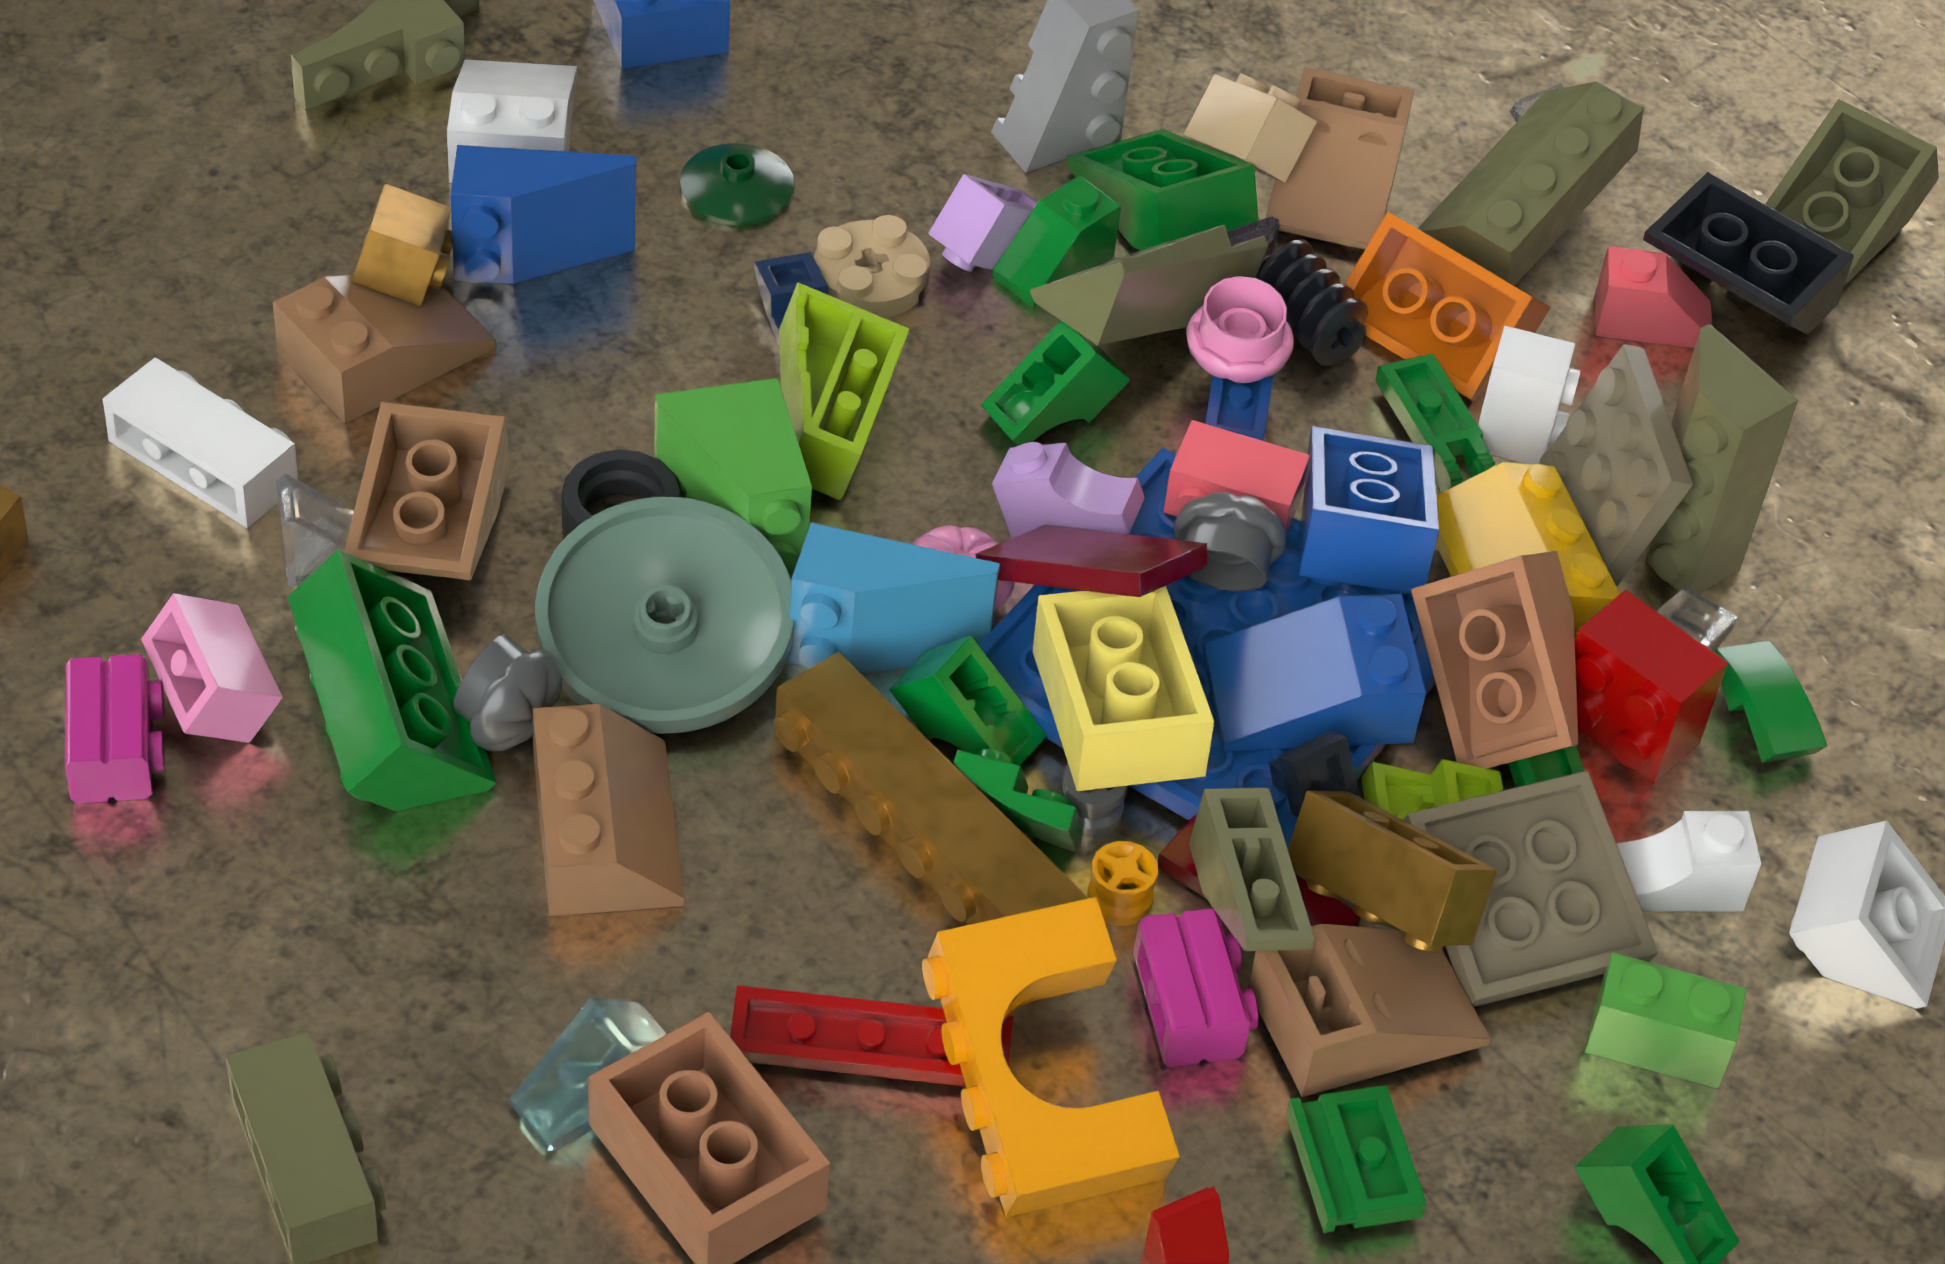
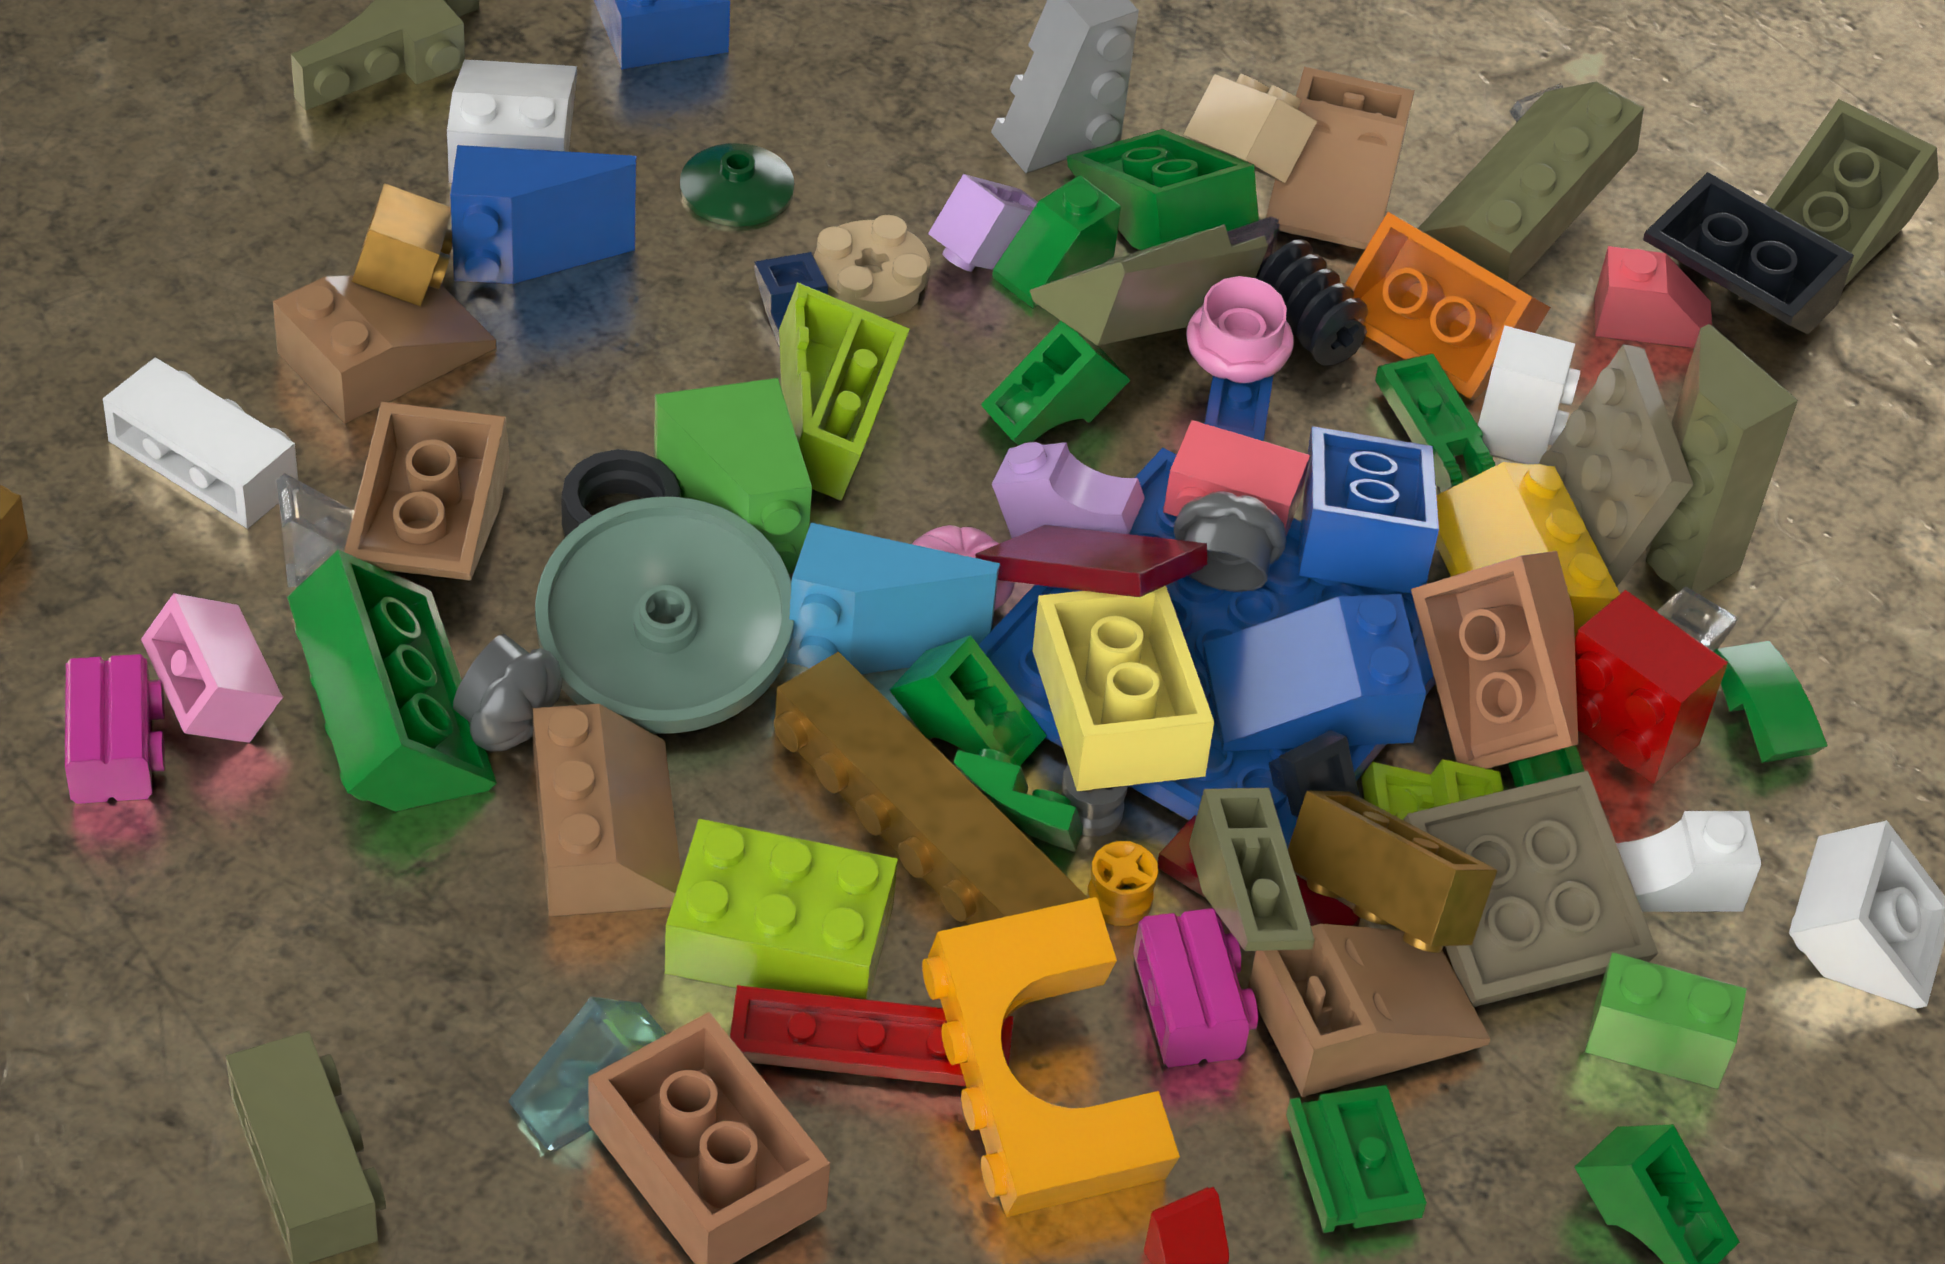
none -> lime brick [665,819,898,1000]

